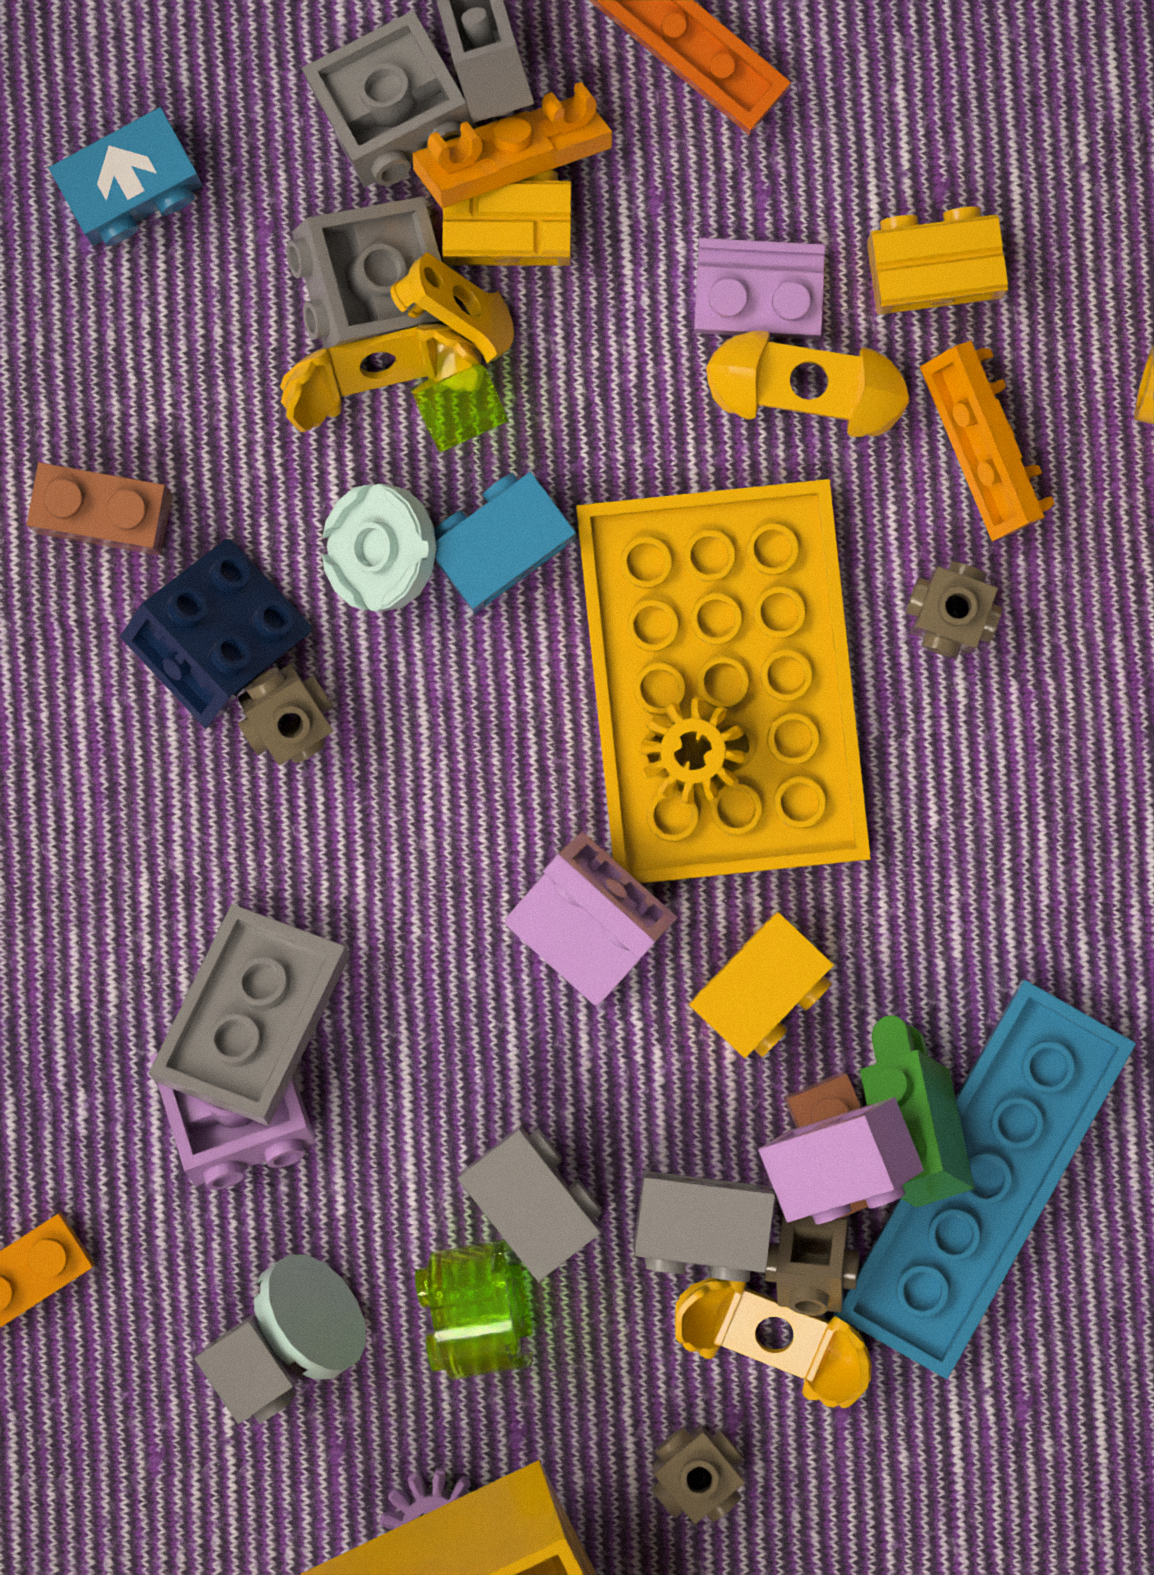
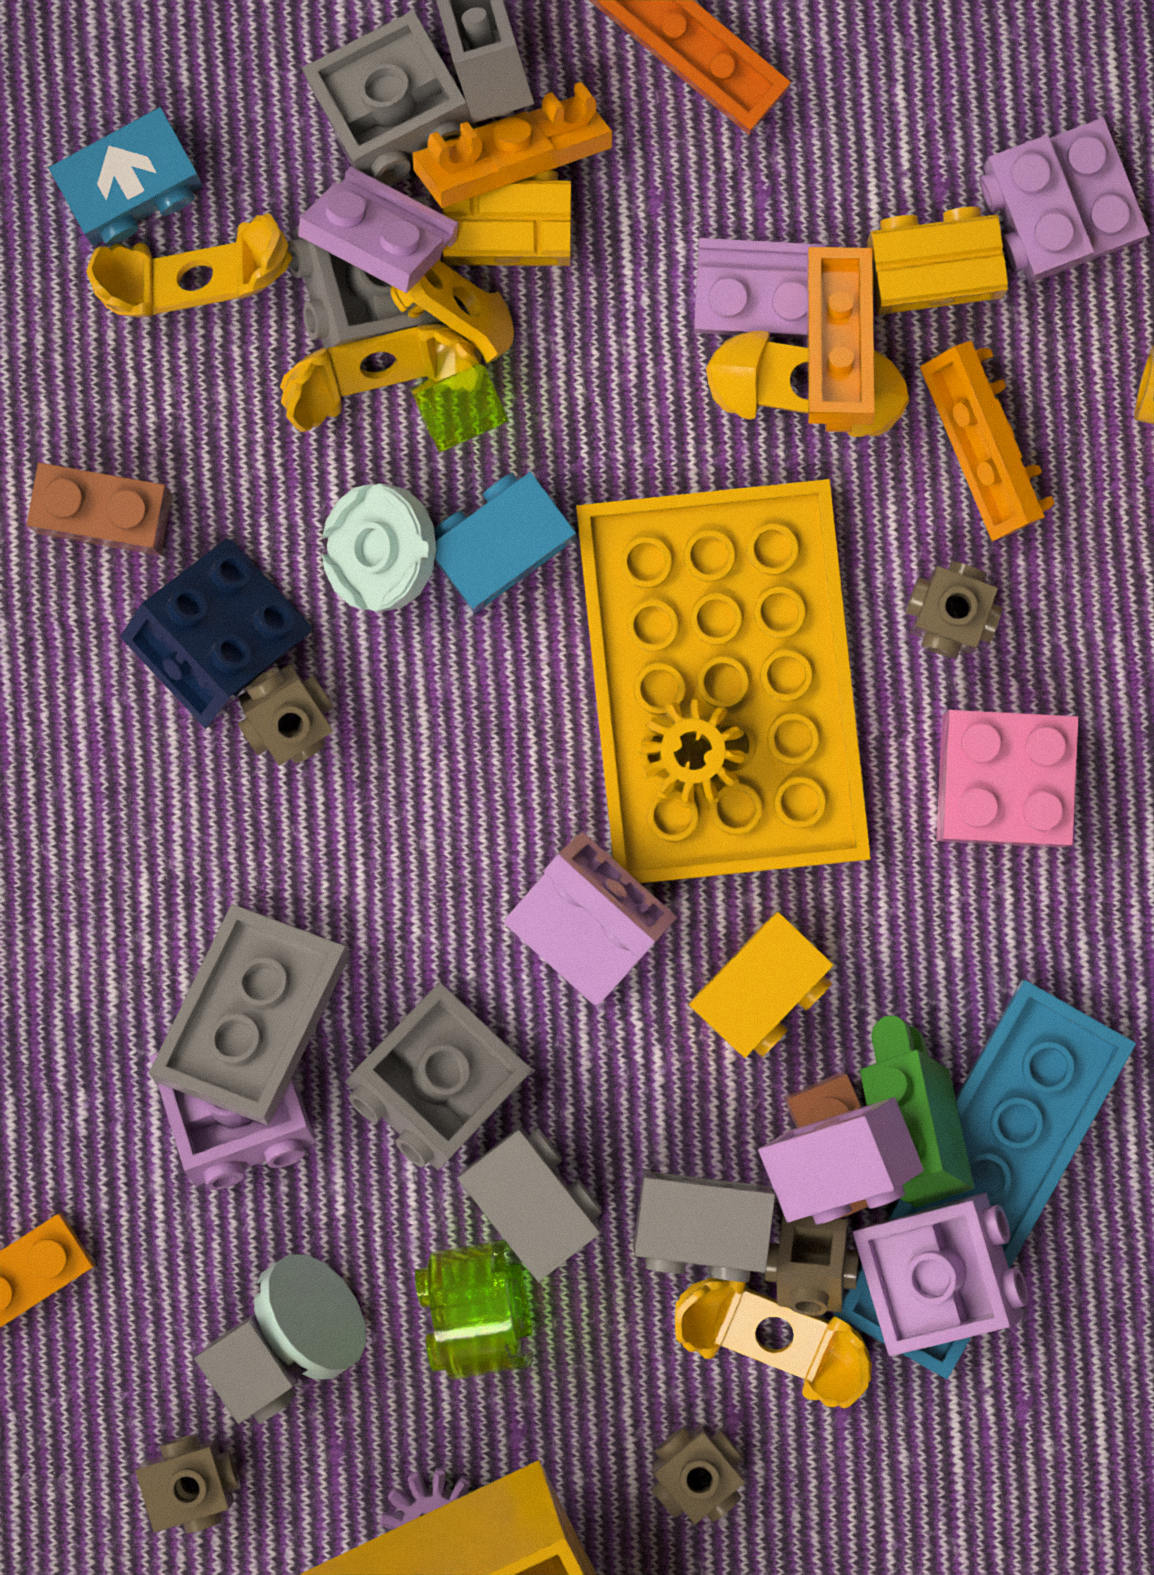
none -> yellow piece [86,213,293,318]
none -> dark tan brick [135,1434,240,1534]
none -> lavender plate [298,167,459,293]
none -> light grey plate [345,982,532,1170]
none -> light orange plate [807,247,875,432]
none -> lavender plate [852,1192,1028,1356]
none -> bright pink brick [936,710,1078,848]
none -> lavender plate [979,117,1150,284]

